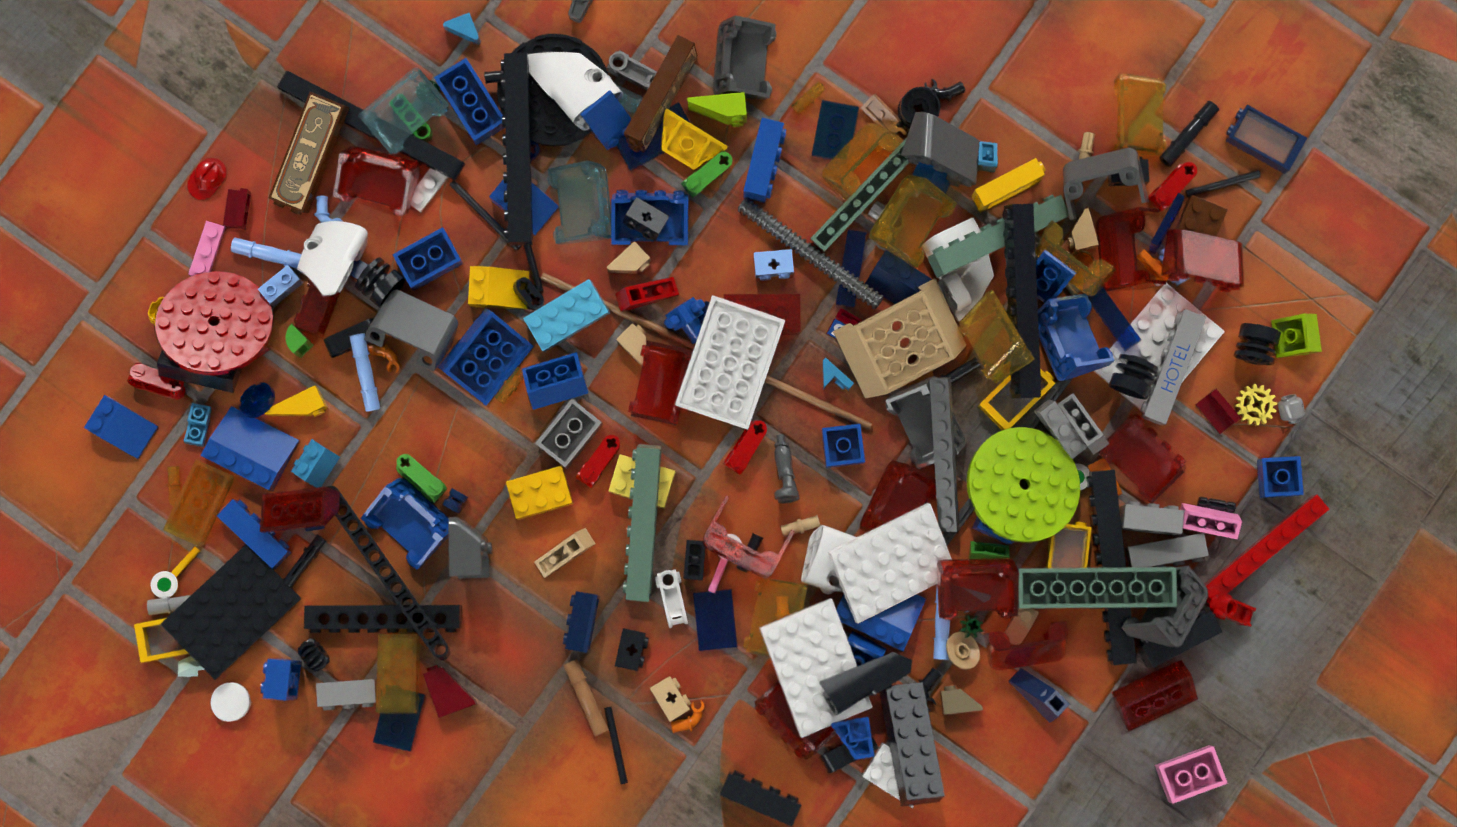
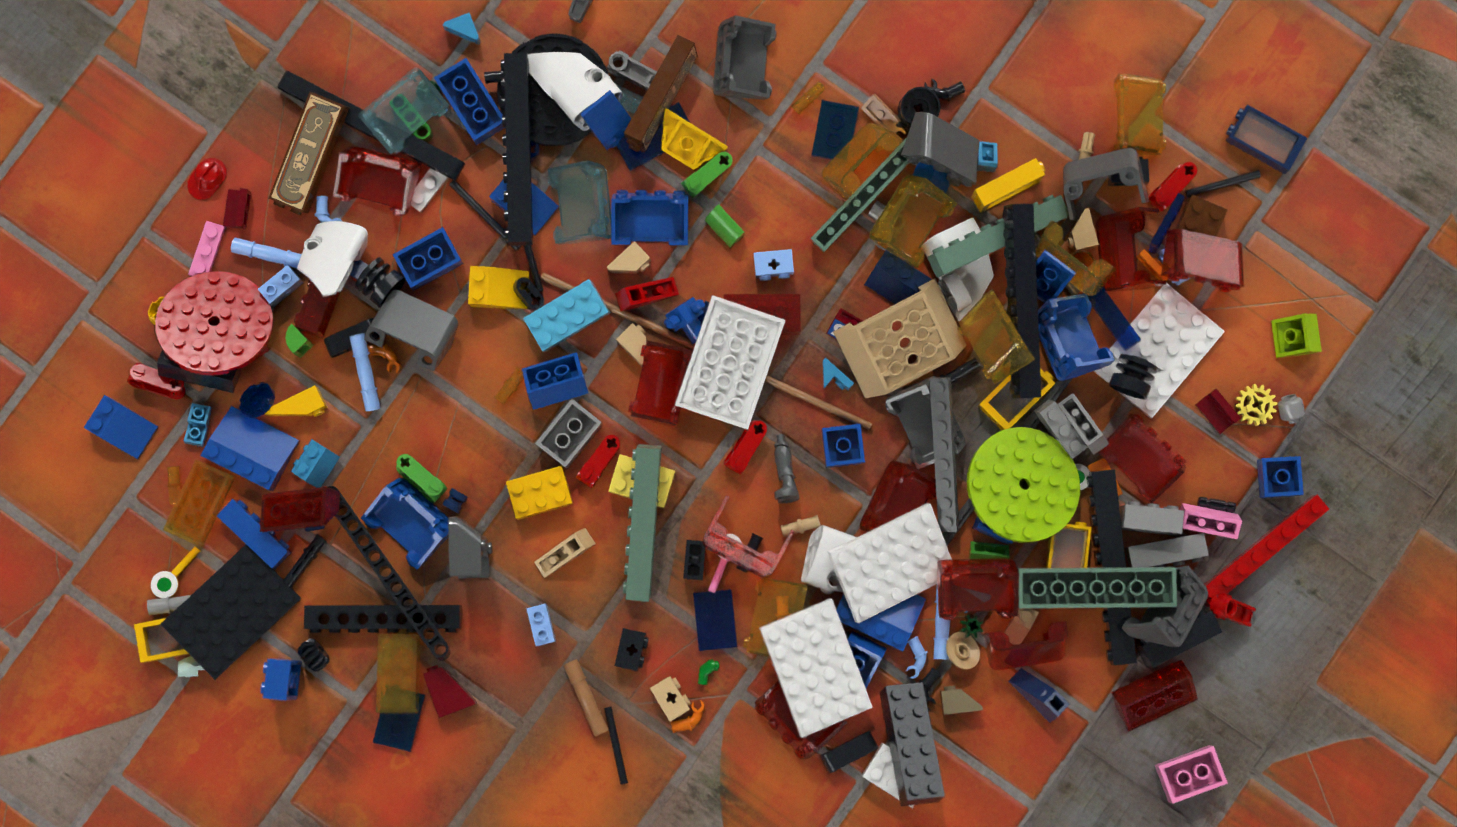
white tile [211,682,252,722] -> none
light grey brick [316,679,379,710] -> none
blue slope [438,308,534,406] -> none
dark blue slope [563,591,600,653] -> none
brick [622,197,670,241] -> none
white piece [655,569,688,628] -> none
lime slope [687,92,747,127] -> none
black brick [720,770,801,827] -> none
dark grey piece [738,197,883,310] -> none
blue brick [743,118,787,203] -> none
black panel [819,652,912,715] -> none
blue slope [831,716,875,760] -> none
clear blue tile [836,229,867,308] -> none
light grey brick [1140,309,1207,426] -> none
black piece [1159,100,1219,167] -> none
black wheel [1234,323,1281,365] -> none
none -> light blue brick [526,604,556,646]
none -> green arm [698,659,720,685]
none -> bright green brick [705,204,744,248]
none -> light blue piece [906,636,928,679]

